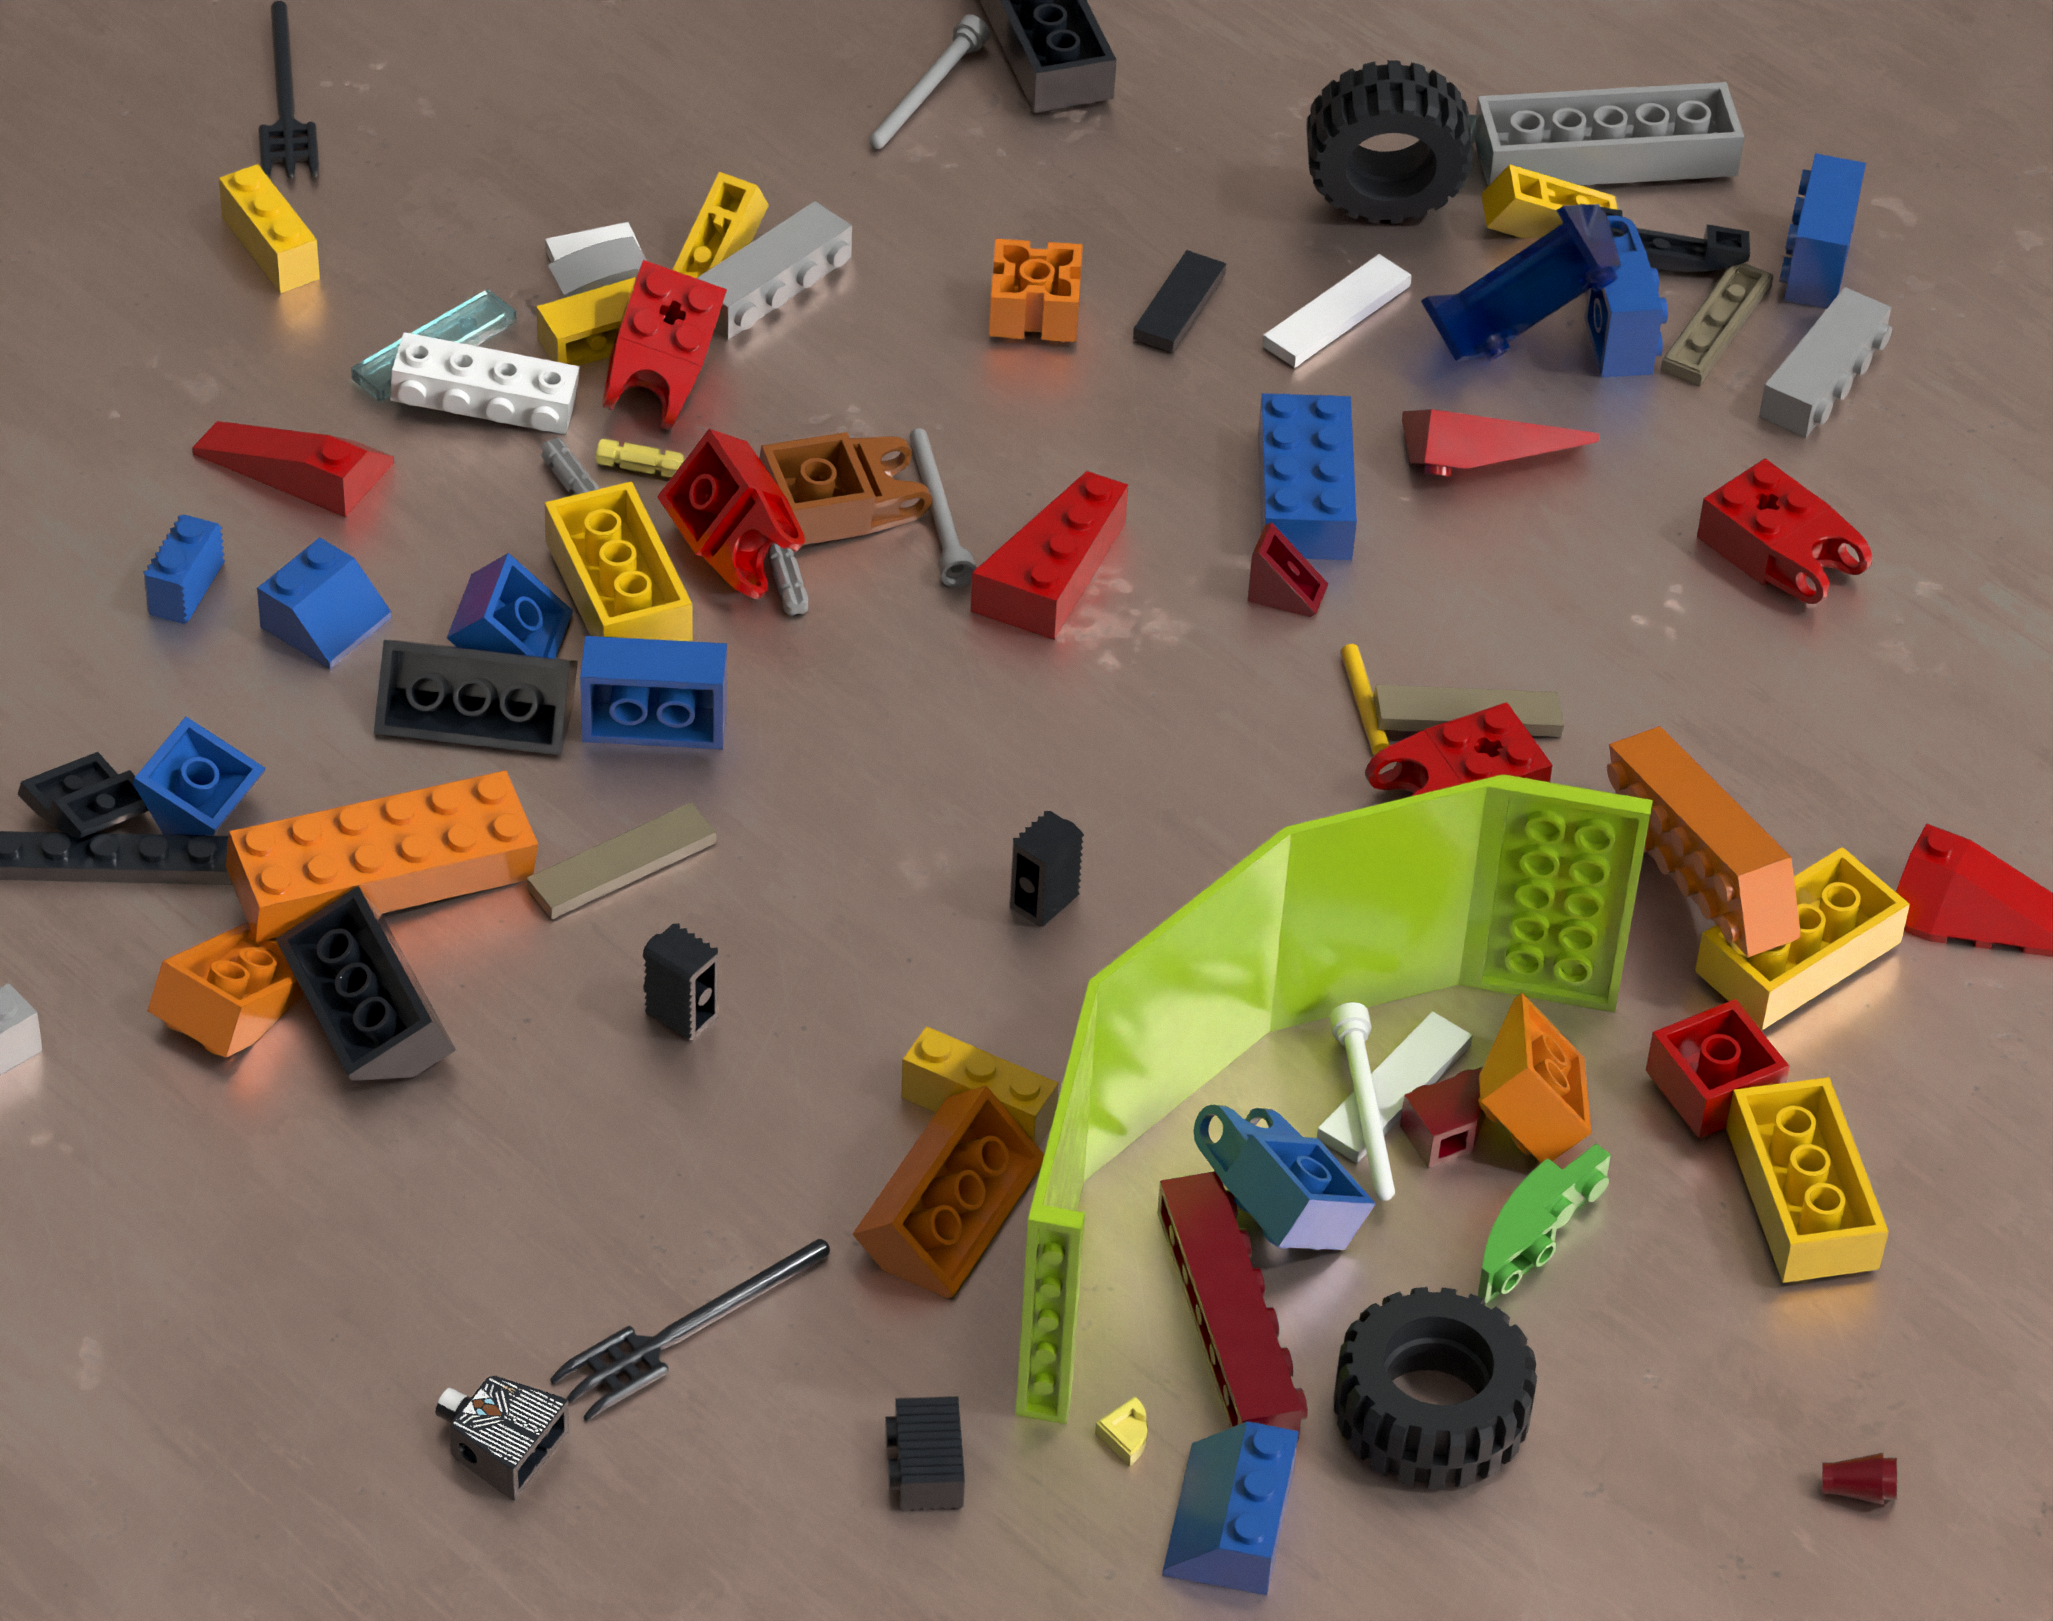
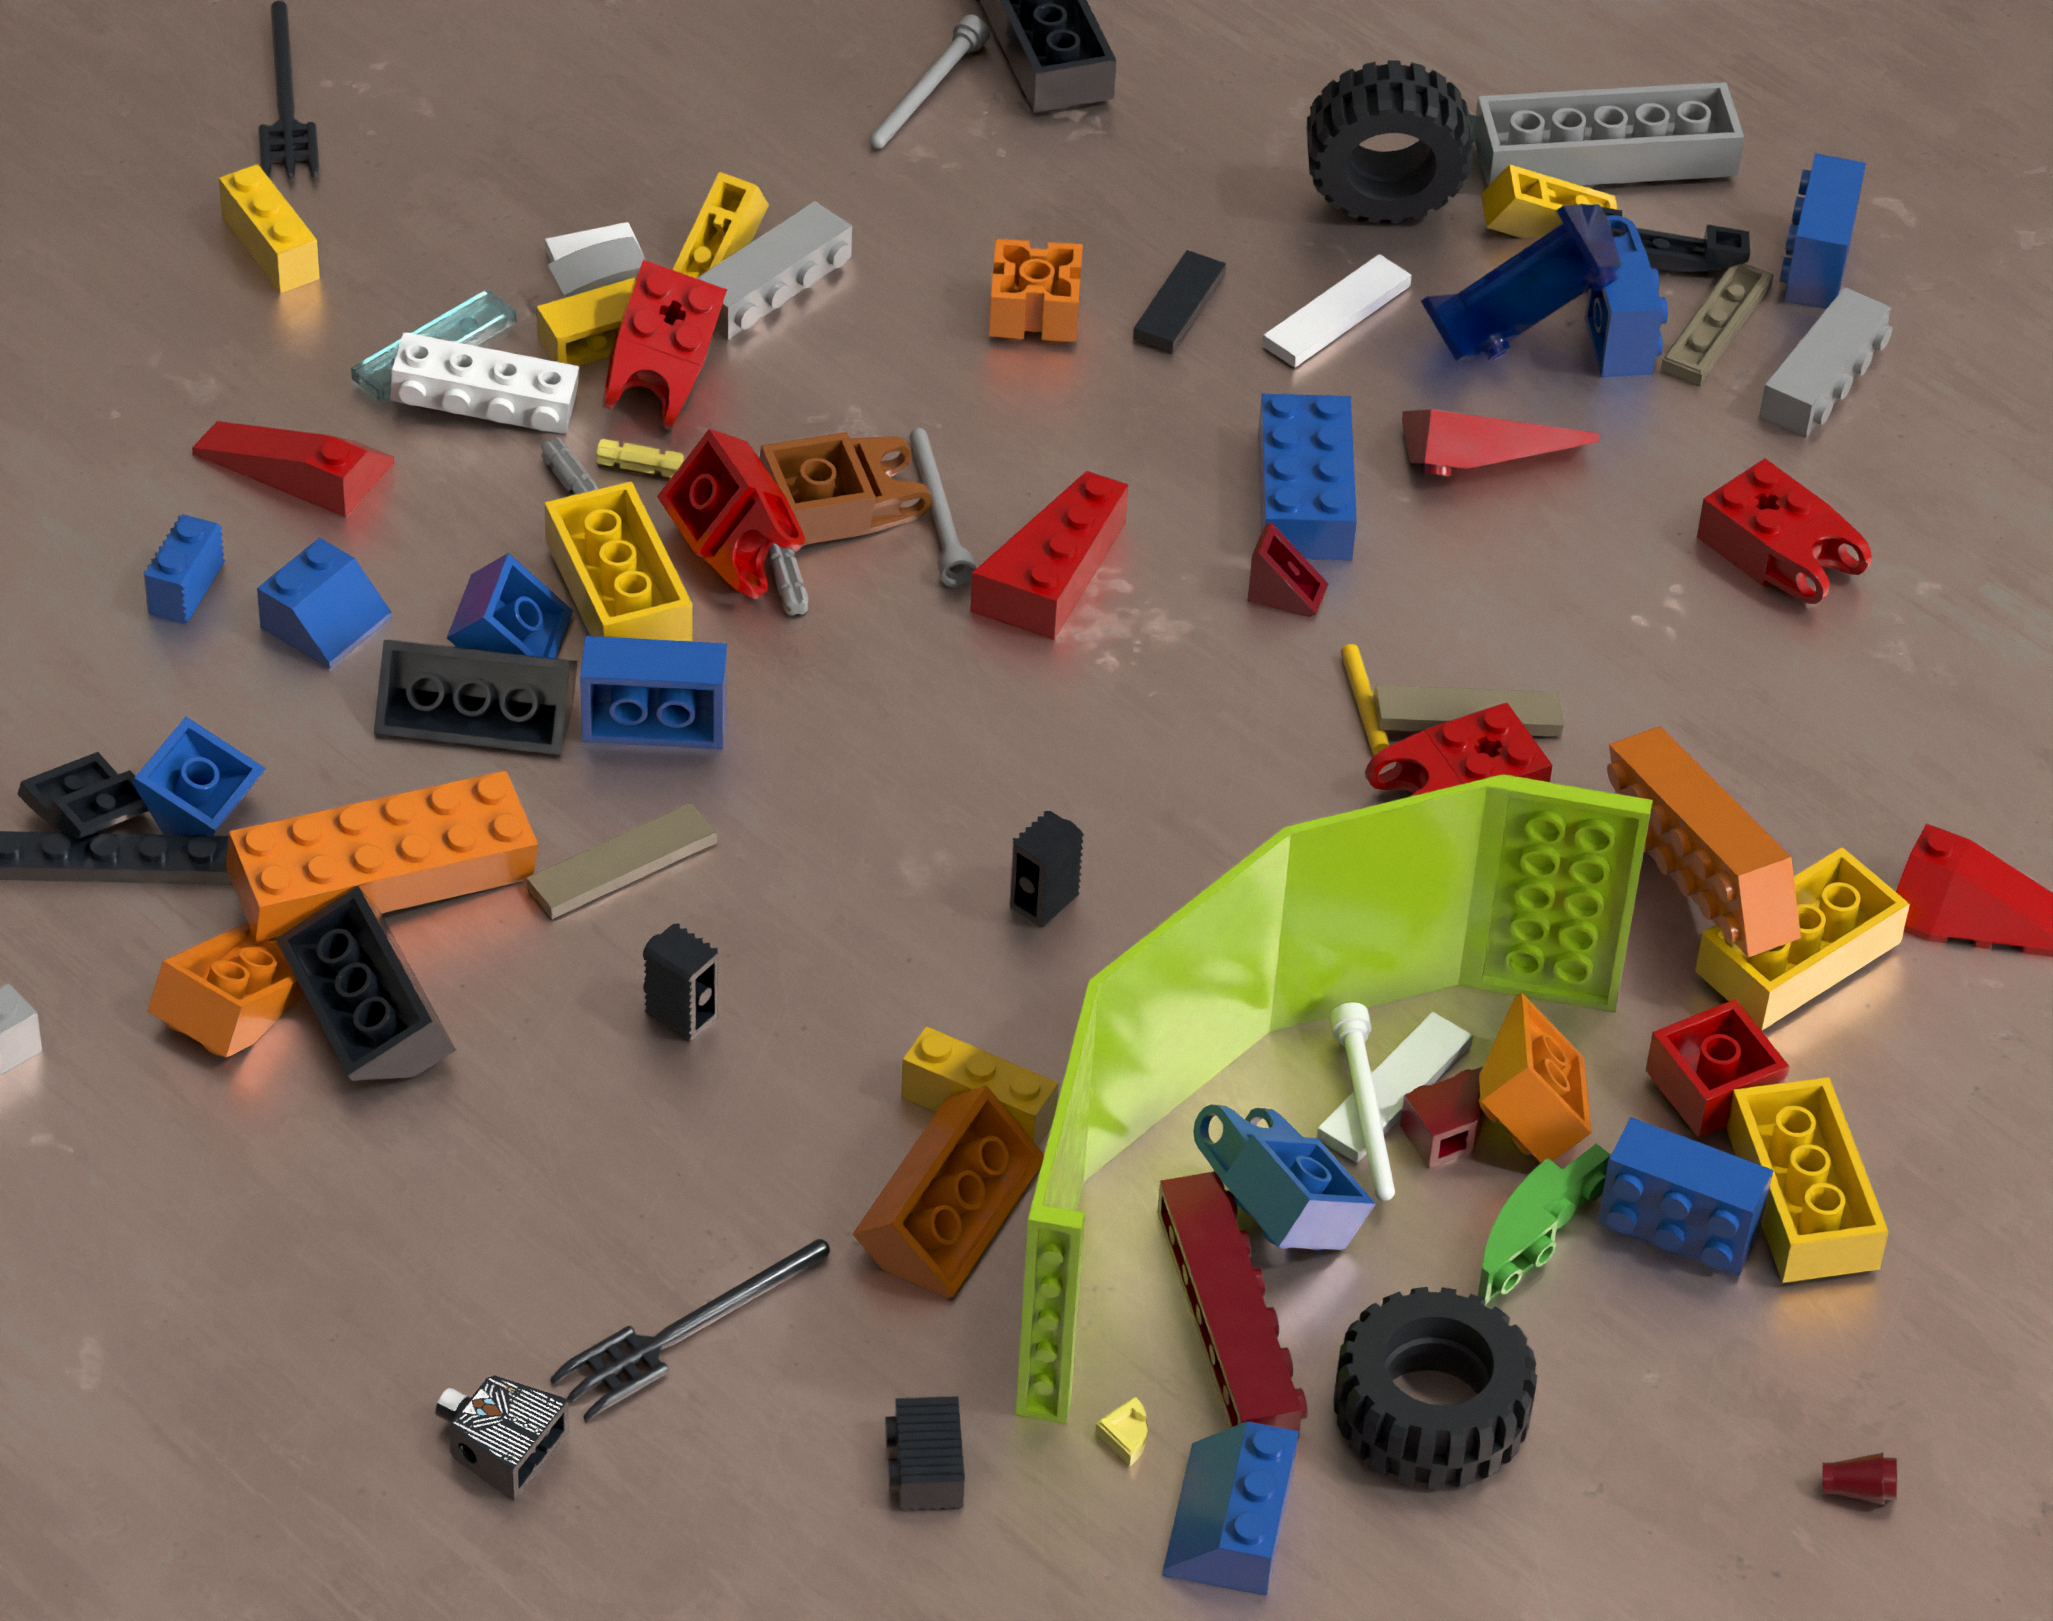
none -> blue brick [1597,1117,1773,1276]

